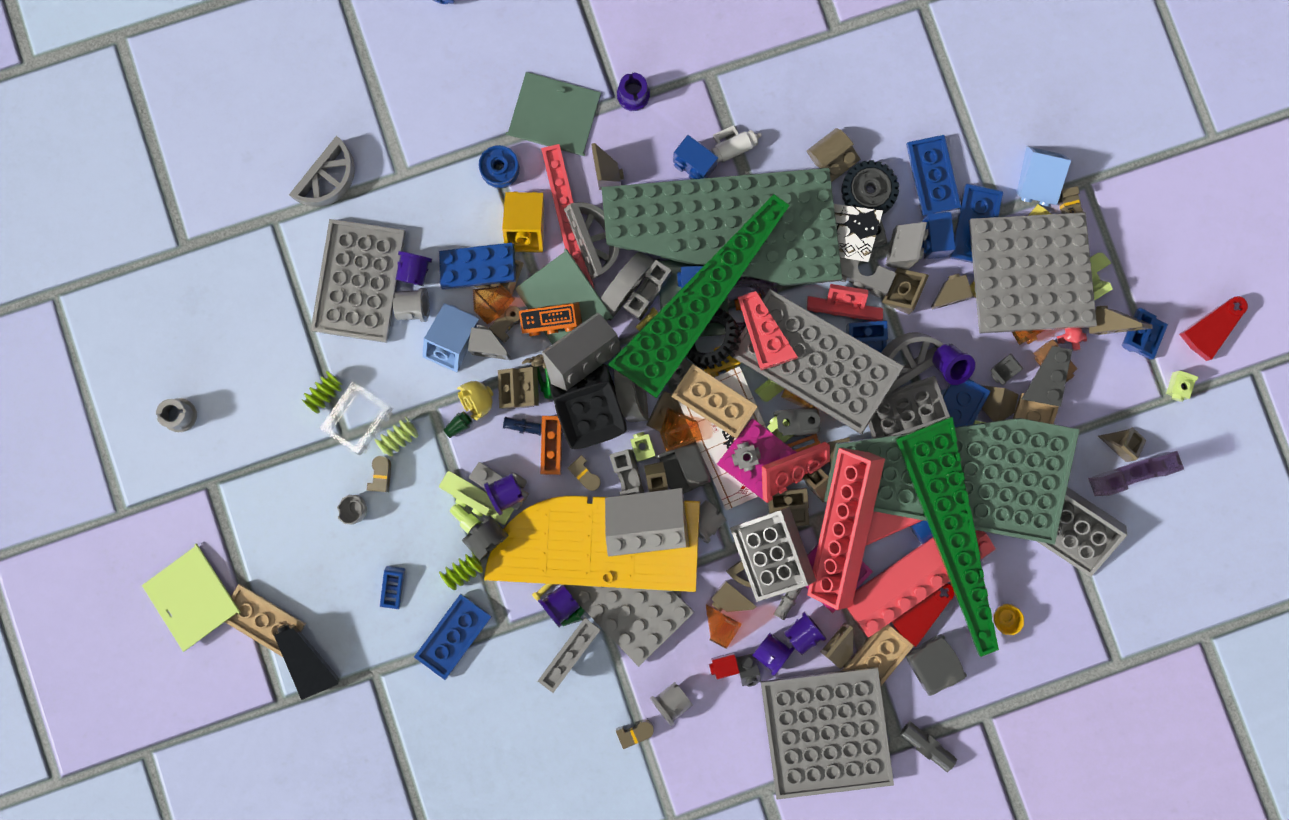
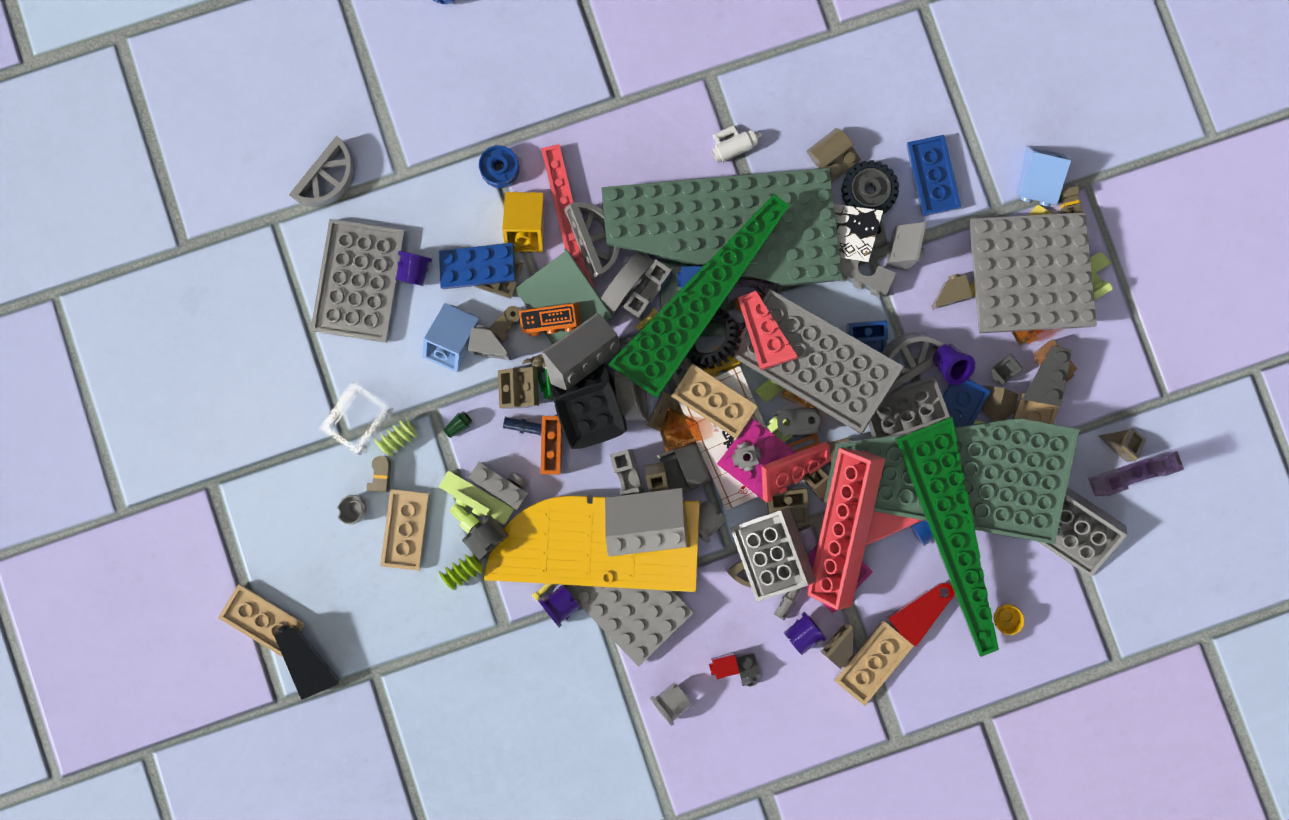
yellowish green piece [142,543,241,652] -> none
light grey piece [156,398,197,432] -> none
lime piece [301,371,343,414] -> none
blue slope [380,566,405,609] -> none
light grey piece [393,288,430,322] -> none
blue plate [414,594,492,680] -> none
light yellow cylinder [457,381,493,420] -> none
clear orange slope [473,285,515,324] -> none
dark purple piece [484,473,525,515] -> none
sand green piece [506,72,601,156] -> none
light grey window [538,618,601,693] -> none
green bar [561,606,585,626] -> none
dark tan leg [568,455,601,491] -> none
dark tan slope [591,143,624,190] -> none
dark tan leg [616,720,654,749] -> none
dark purple piece [617,72,650,111] -> none
yellowish green brick [630,432,655,462] -> none
blue brick [673,135,718,179] -> none
clear orange slope [706,604,741,649] -> none
dark tan slope [711,581,757,612] -> none
dark purple piece [752,633,795,676] -> none
light grey plate [761,667,894,799] -> none
coral bracket [807,284,883,321] -> none
coral slope [847,530,996,638] -> none
dark tan slope [882,268,929,314] -> none
dark grey piece [900,721,957,772] -> none
dark grey piece [906,634,967,696] -> none
blue brick [921,212,955,259] -> none
blue plate [950,184,1003,263] -> none
coral piece [1057,328,1087,351] -> none
dark tan slope [1089,306,1152,335] -> none
blue brick [1122,308,1168,359] -> none
yellowish green brick [1166,371,1198,402] -> none
red piece [1179,296,1248,361] -> none
none -> tan plate [380,489,430,571]

